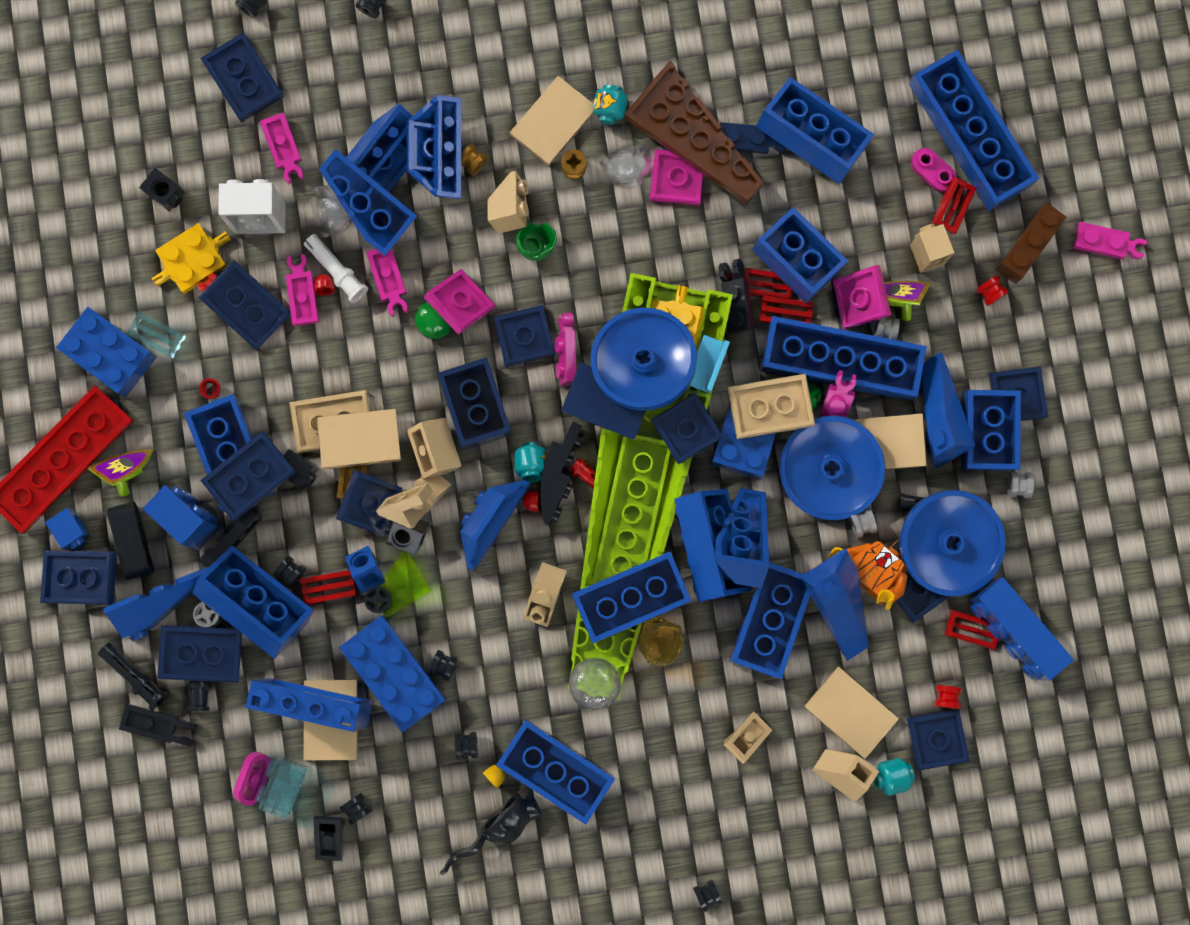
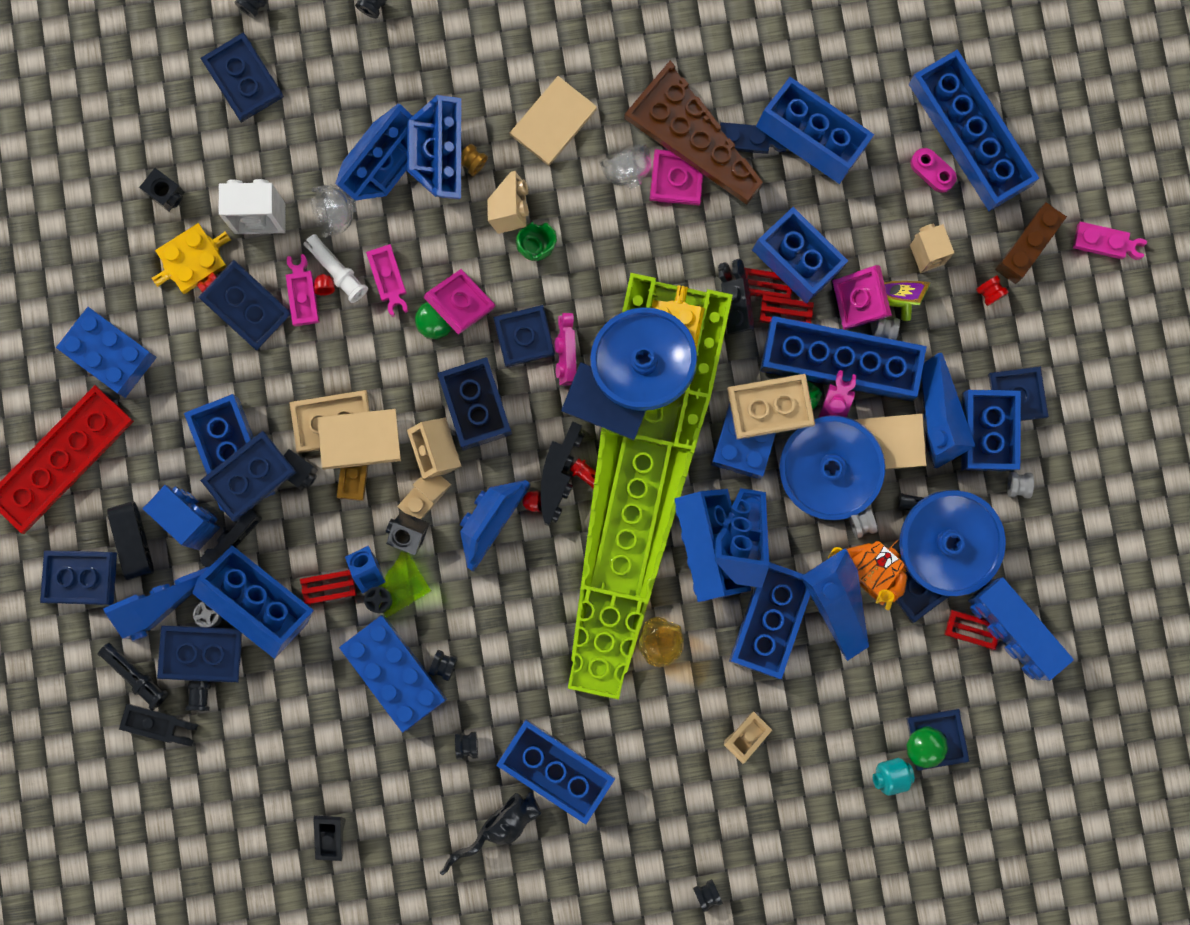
blue brick [45,508,91,551] -> none
shield [88,449,153,497] -> none
clear light blue tile [126,311,186,358] -> none
red hinge [199,378,220,400] -> none
dark pink plate [234,751,271,806] -> none
blue window [245,678,374,732] -> none
clear light blue brick [255,756,308,819] -> none
dark pink plate [260,112,304,185] -> none
black wheel [273,556,306,589] -> none
tan tile [303,680,358,761] -> none
blue wedge [319,149,417,256] -> none
dark blue tile [336,470,402,537] -> none
black wheel [339,793,373,825] -> none
tan slope [376,483,433,529] -> none
yellow hinge [483,765,506,788] -> none
teal head [514,442,547,482] -> none
tan slope [523,562,567,627] -> none
pearl gold wheel [561,149,587,180] -> none
clear cylinder [569,657,621,711] -> none
blue brick [572,552,691,643] -> none
teal head [593,84,628,125] -> none
dark blue tile [651,392,723,465] -> none
medium azure panel [689,335,730,394] -> none
tan tile [804,667,899,759] -> none
tan slope [812,749,879,802] -> none
red tile [931,177,977,235] -> none
red wheel [934,685,963,709] -> none
none -> green hair [906,726,948,768]

